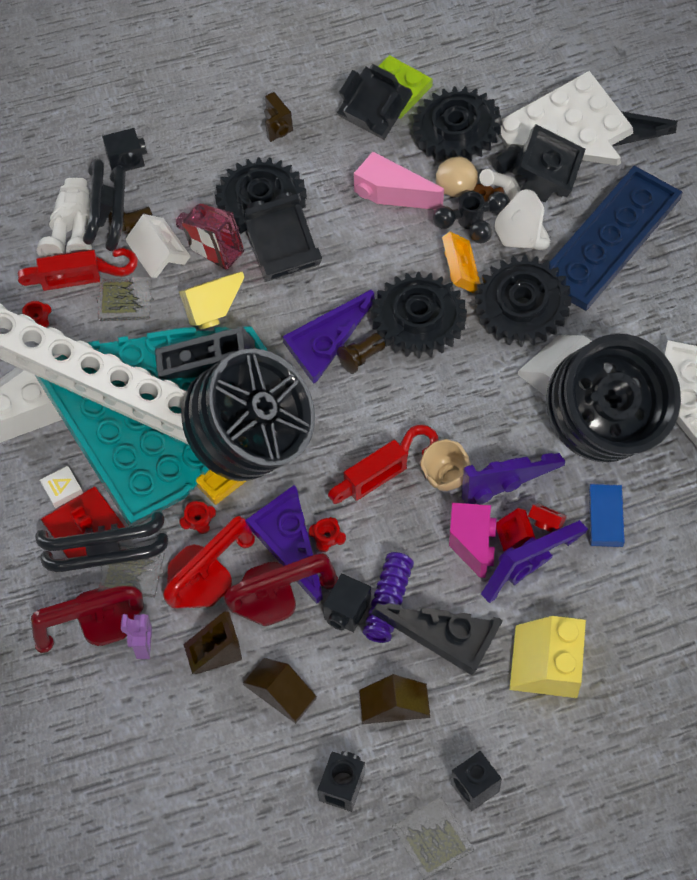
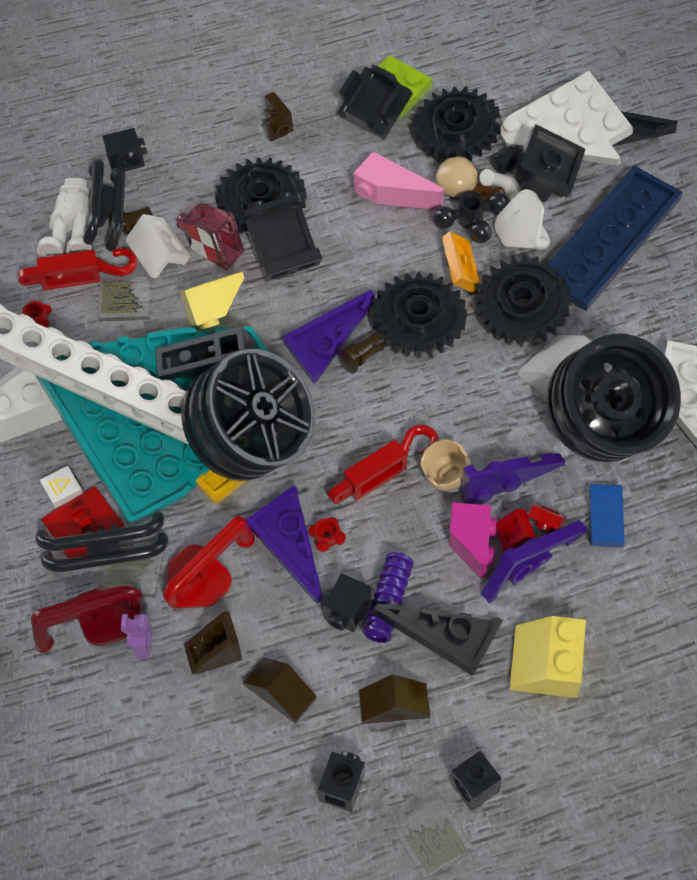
red plate [180,501,216,534] -> none
dark red piece [224,553,338,626] -> none

